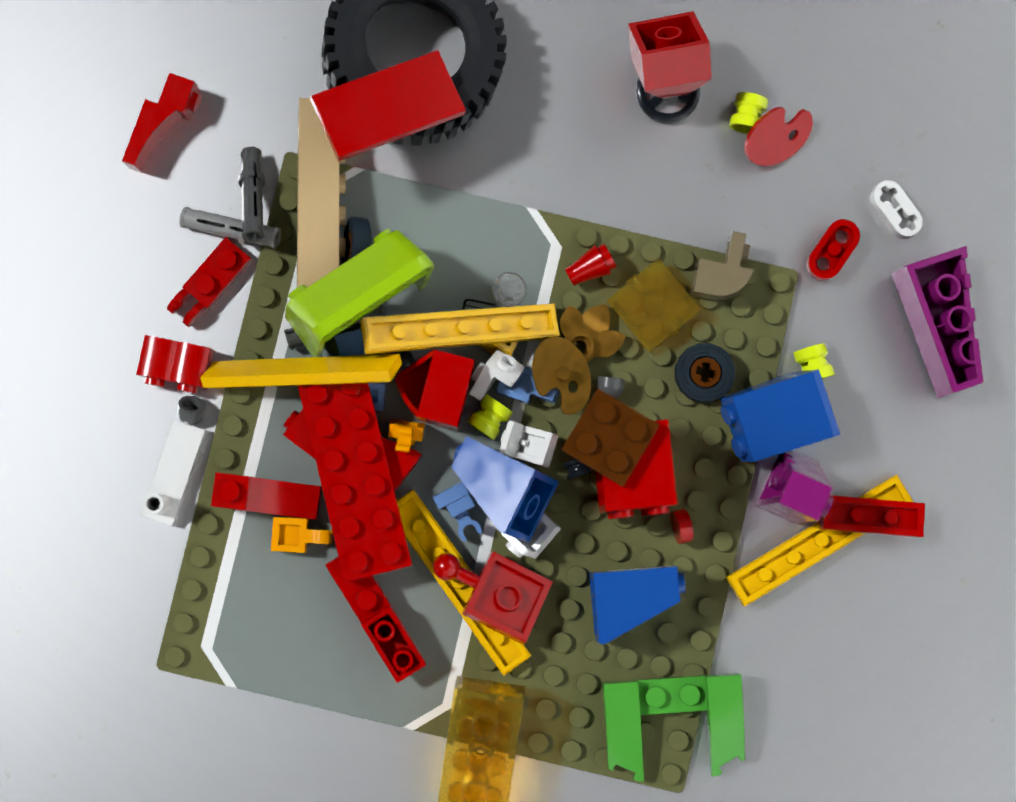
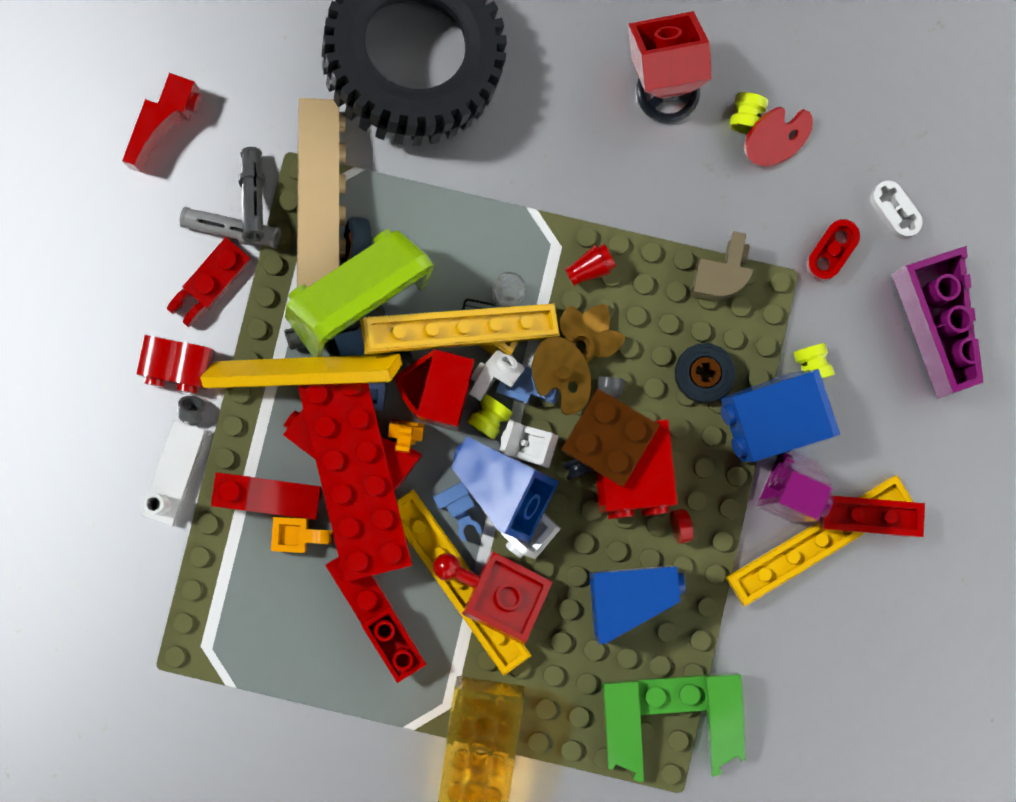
red tile [311,50,466,162] -> none
clear yellow plate [606,258,701,353] -> none

